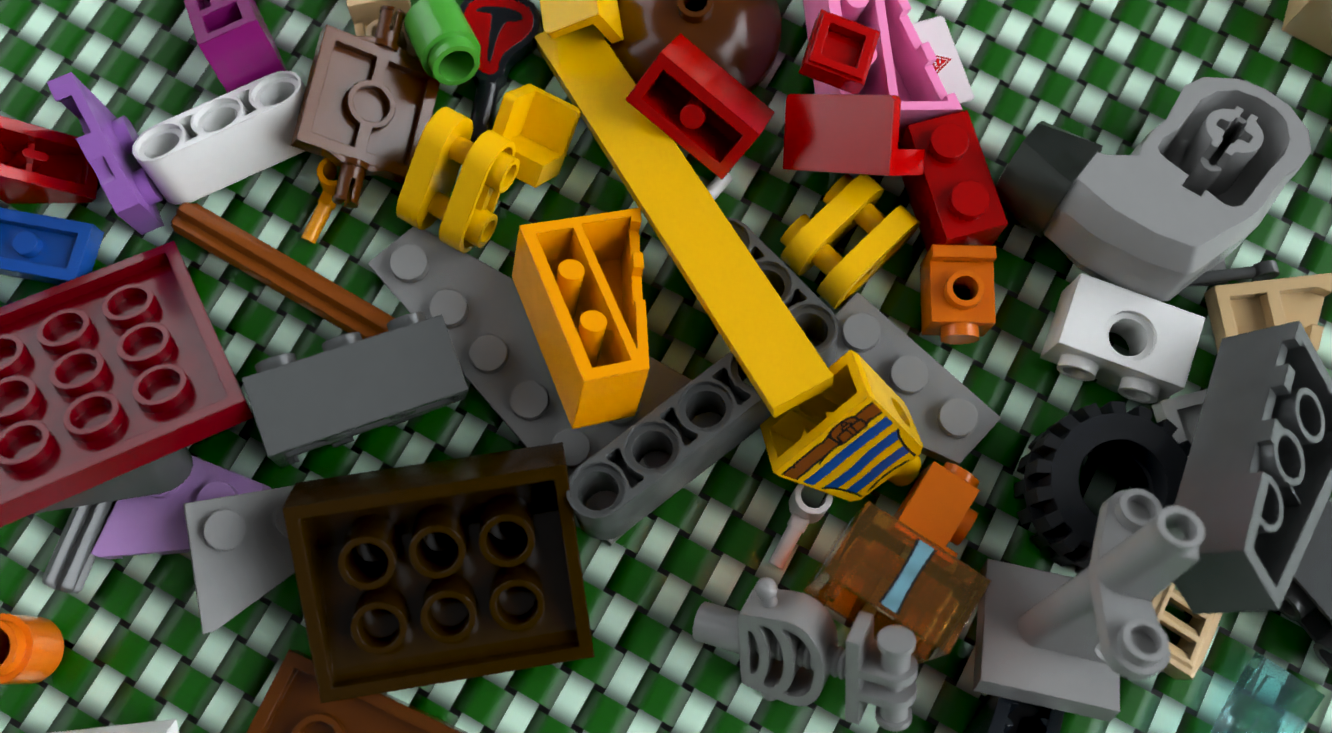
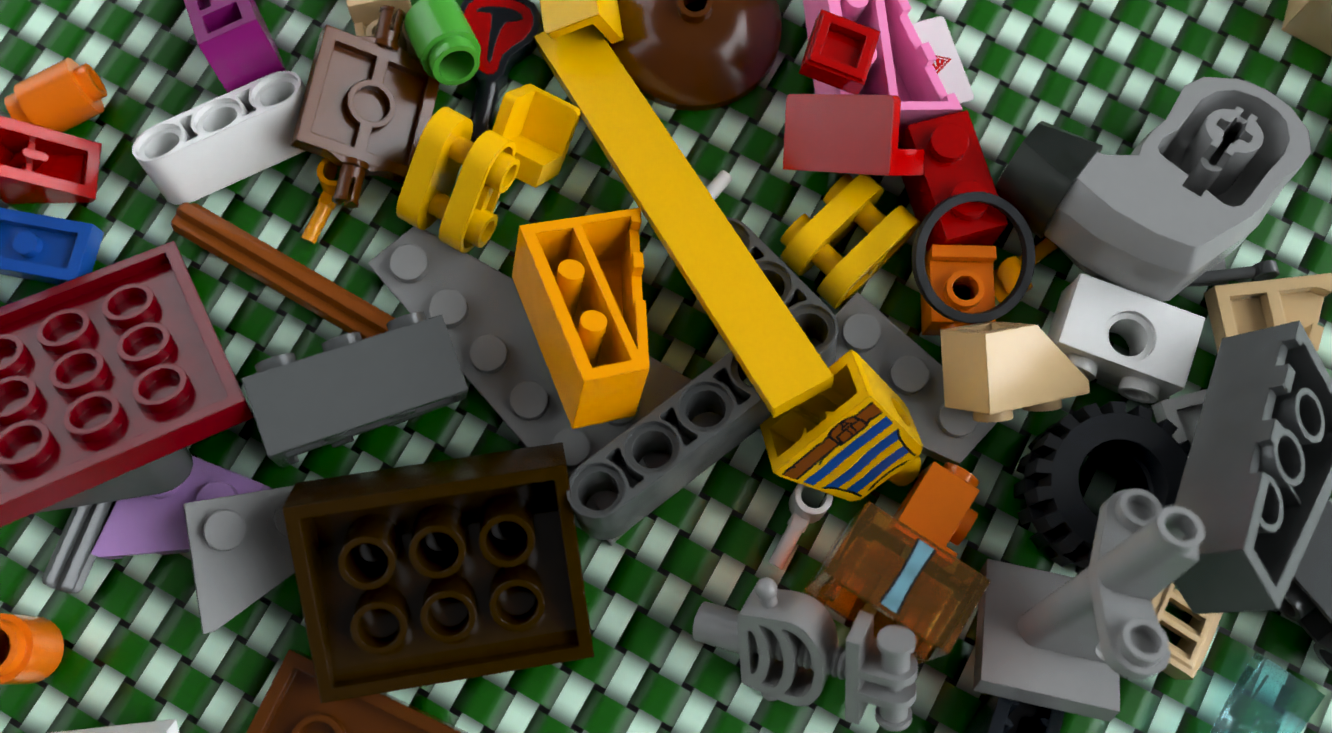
medium lavender wing [47,72,164,235] -> none
red brick [625,33,775,180] -> none
none -> orange brick [4,58,107,133]
none -> black piece [912,192,1035,323]
none -> tan slope [940,321,1090,423]
none -> light orange hand [994,238,1058,303]

